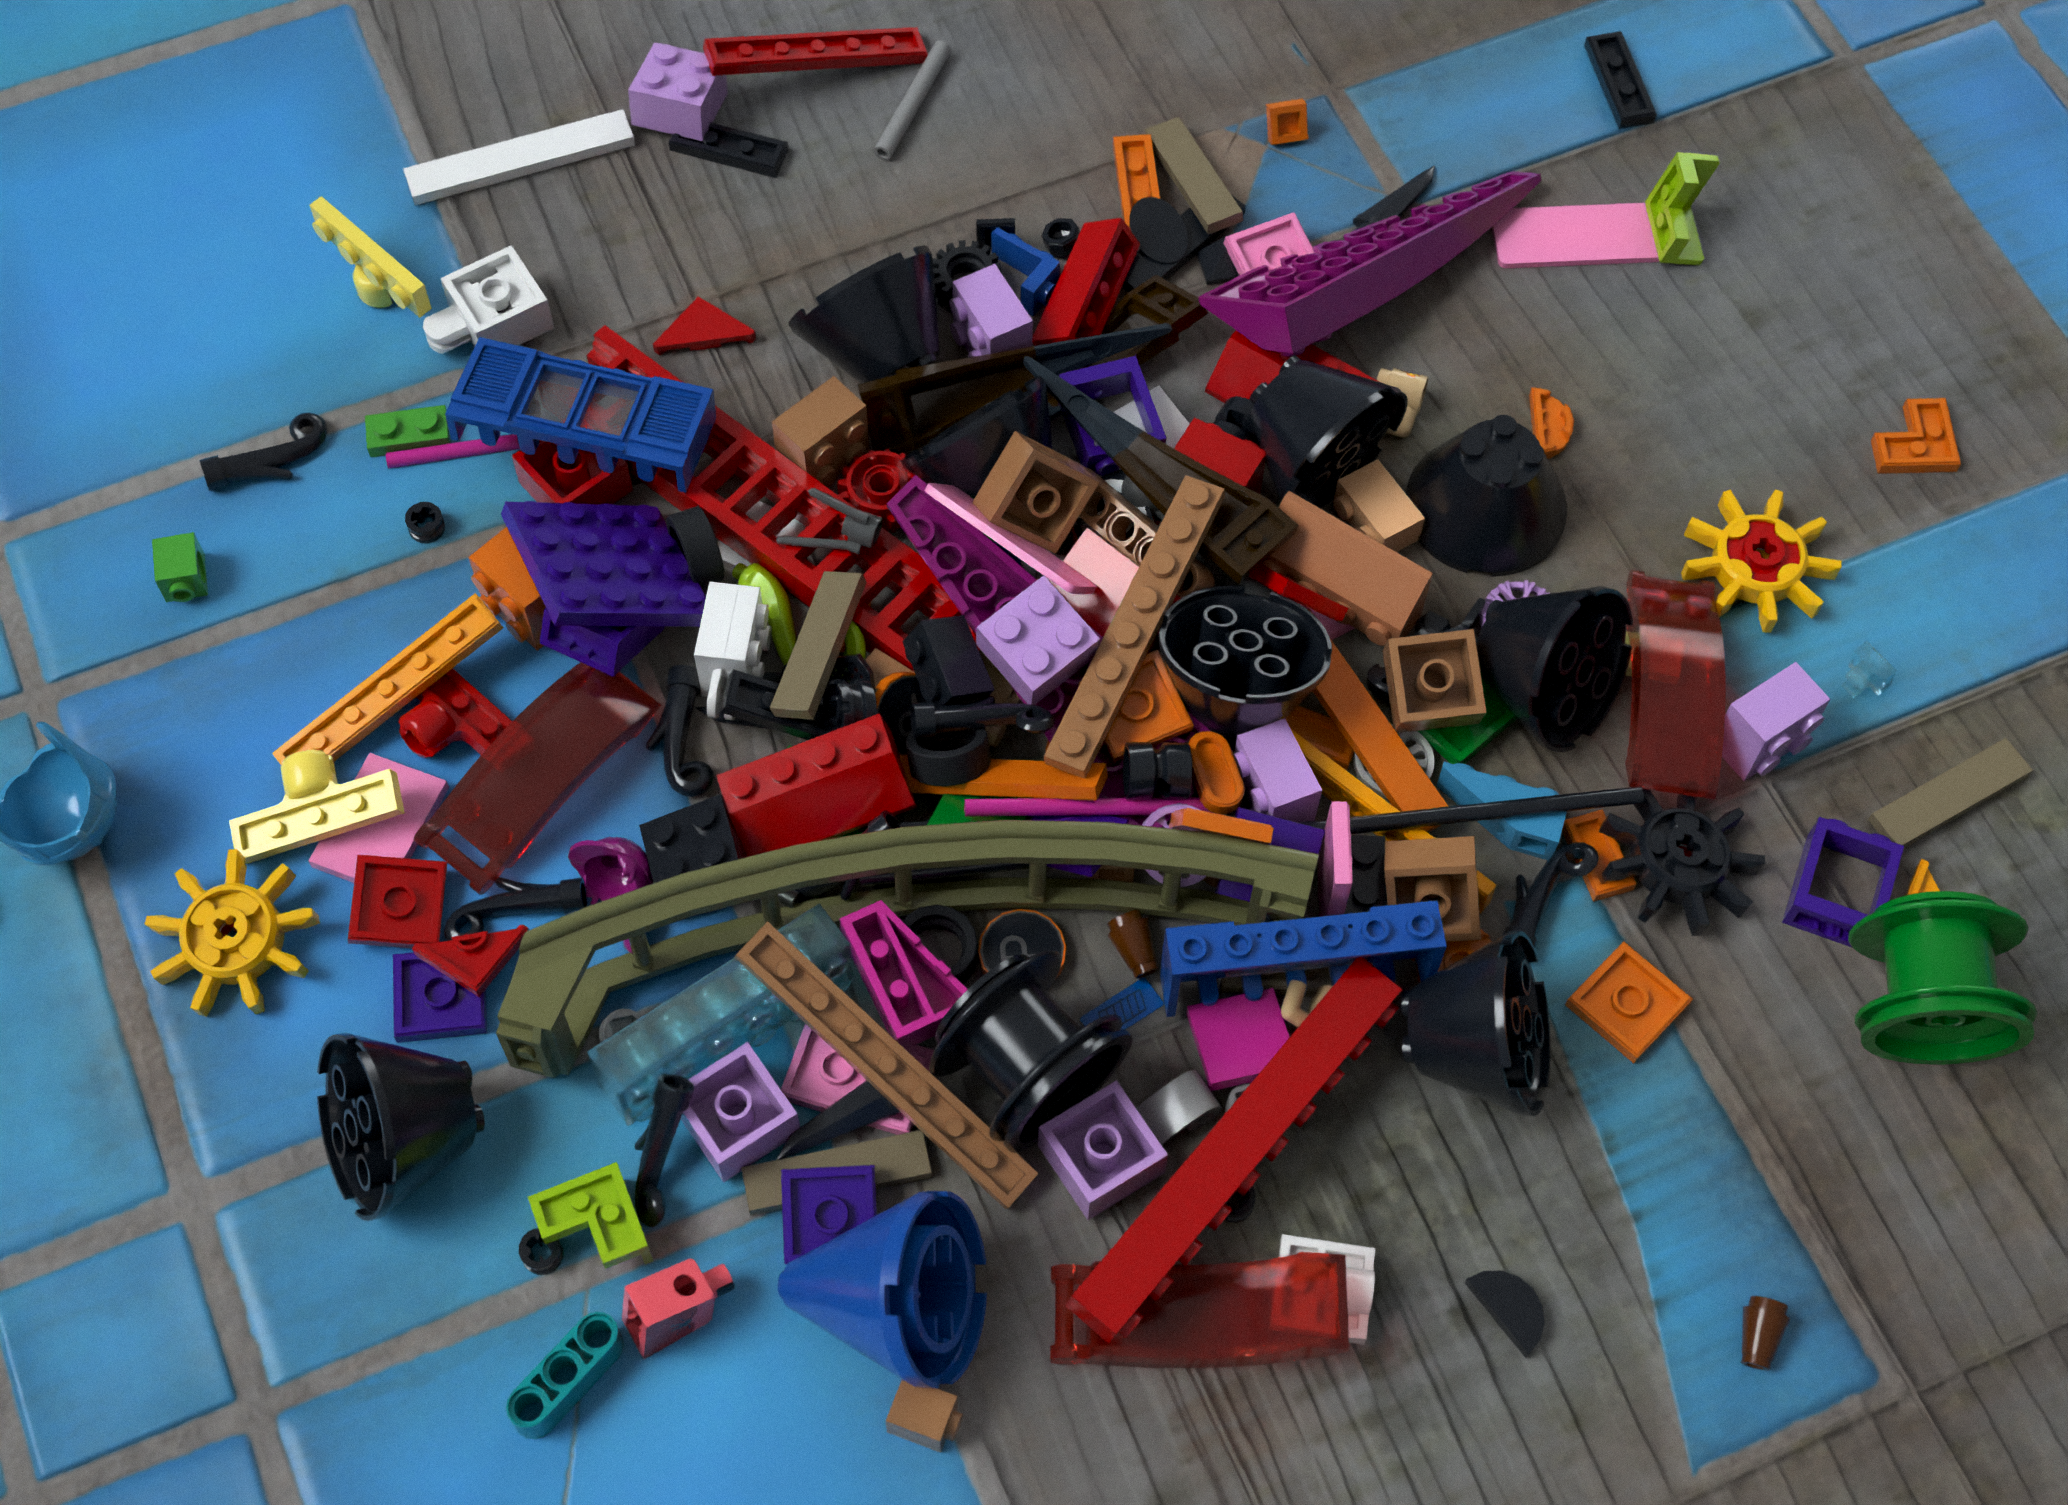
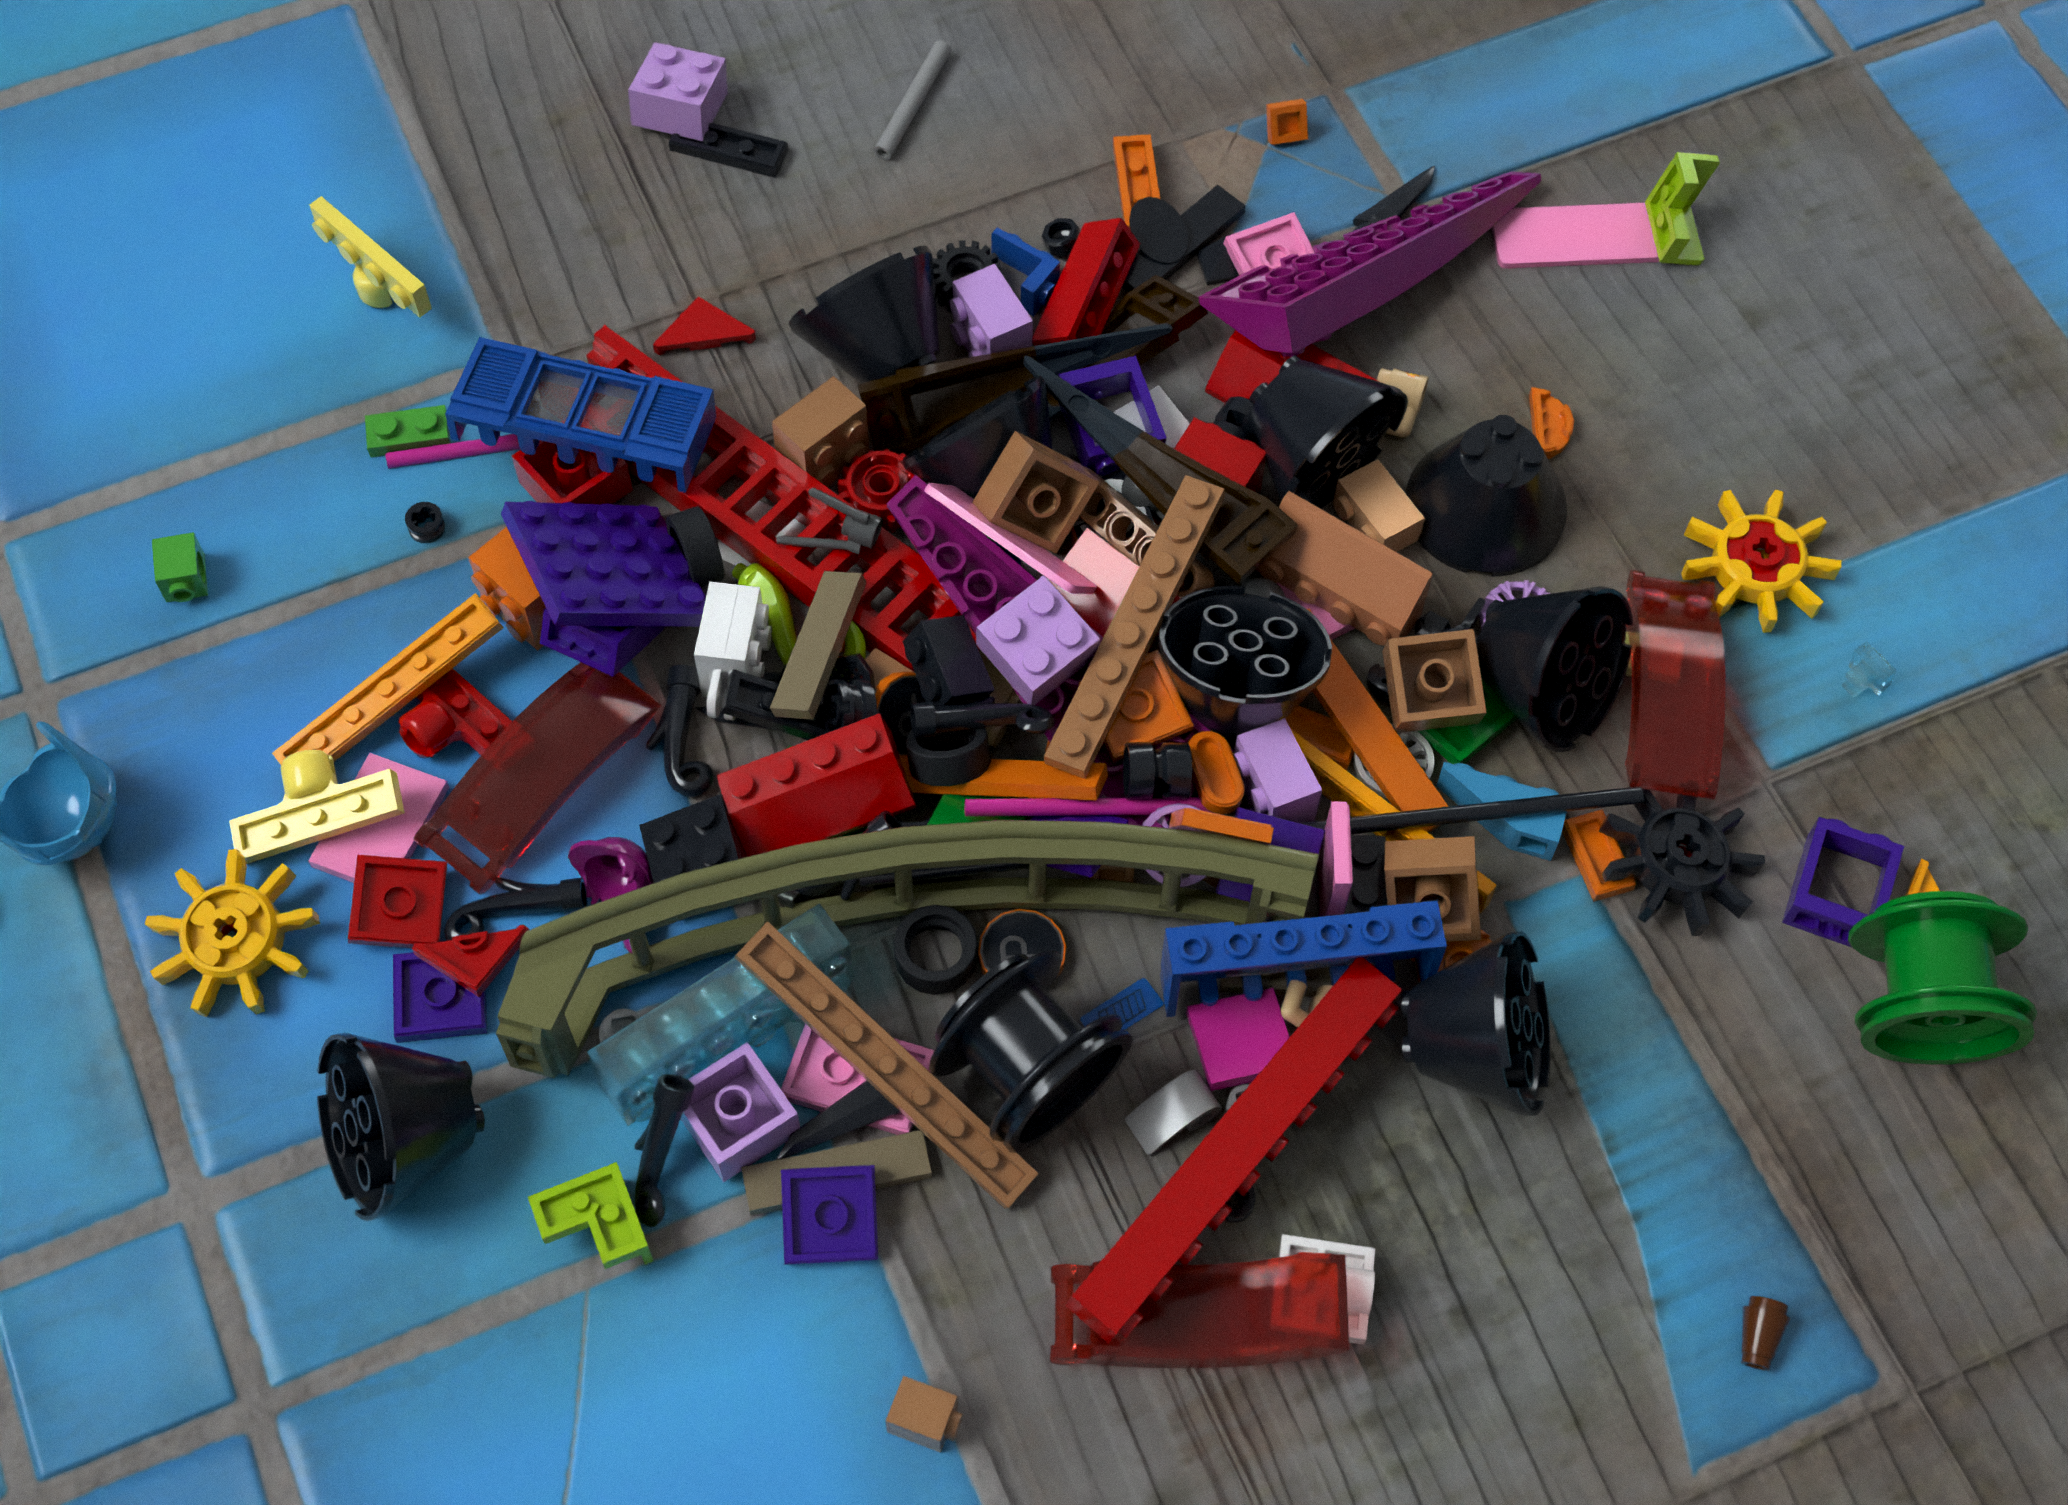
black plant [199,413,328,491] -> none
white tile [403,109,635,205] -> none
white brick [423,245,554,354] -> none
teal beam [506,1312,624,1439] -> none
black bush [519,1228,564,1275] -> none
coral torso [622,1259,734,1359] -> none
red tile [703,27,928,76] -> none
blue cone [778,1191,987,1389] -> none
dark pink wedge [840,900,968,1049] -> none
black slope [975,218,1015,249] -> none
lavender brick [1038,1080,1168,1220] -> none
reddish brown cone [1107,910,1160,979] -> none
dark tan tile [1145,117,1243,234] -> none
red tile [1249,564,1349,622] -> none
black tile [1465,1270,1545,1358] -> none
black plant [1502,842,1599,949] -> none
orange tile [1565,941,1693,1064] -> none
black tile [1584,31,1657,129] -> none
lavender brick [1711,662,1831,781] -> none
dark tan tile [1868,738,2033,848] -> none
orange tile [1871,398,1961,474] -> none

